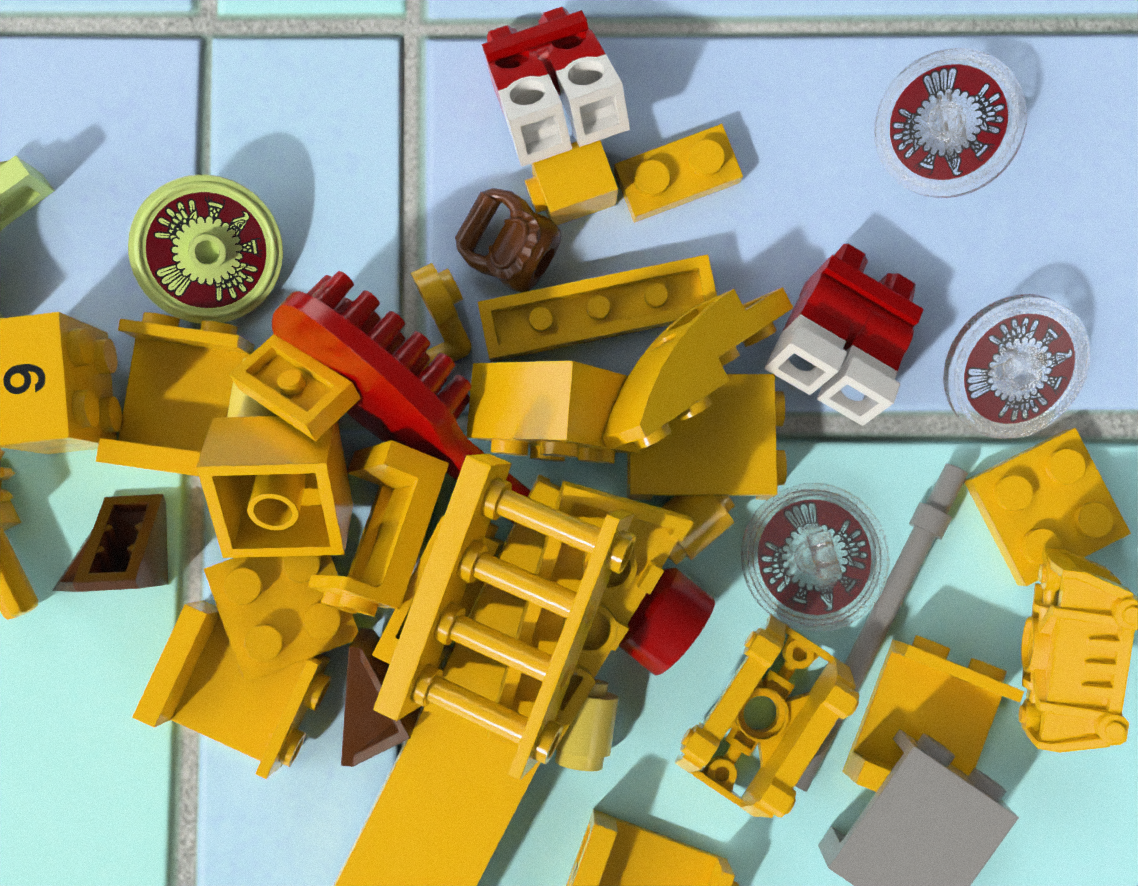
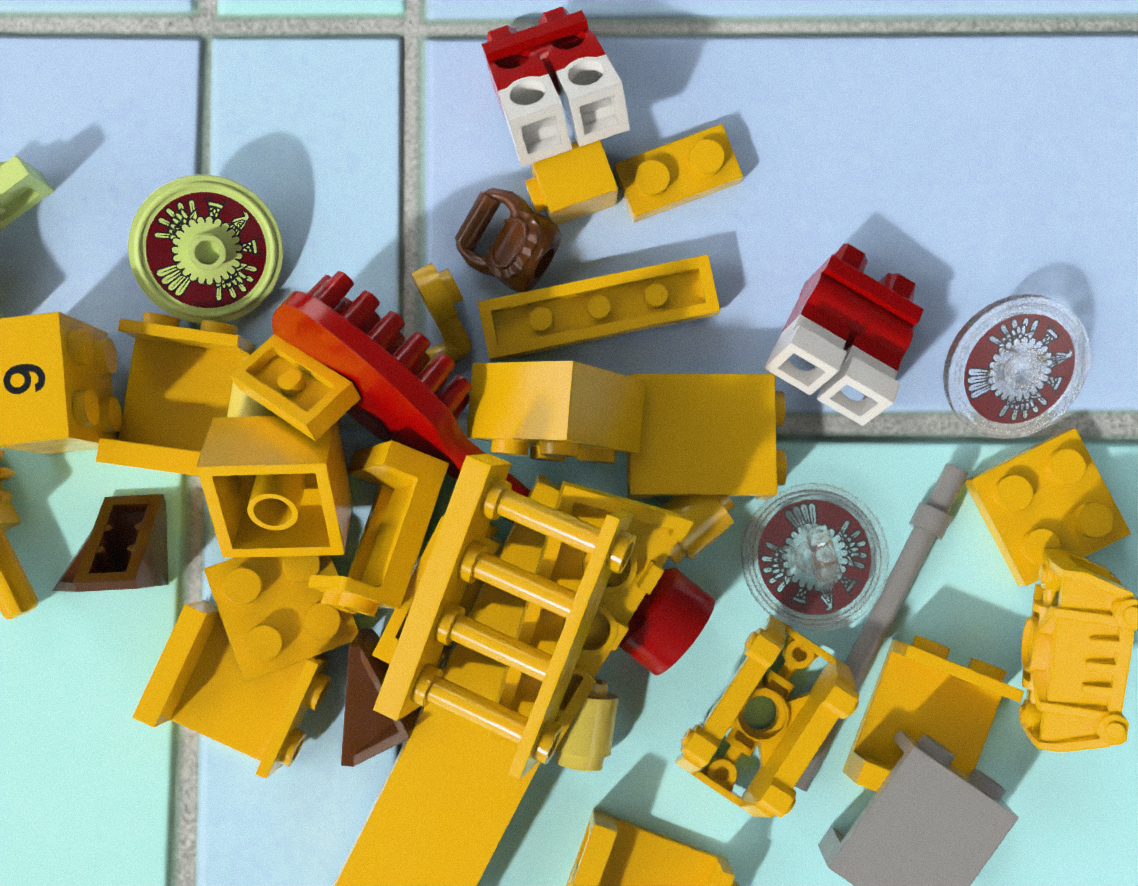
yellow slope [602,287,793,450] -> none
clear shield [874,48,1027,198] -> none

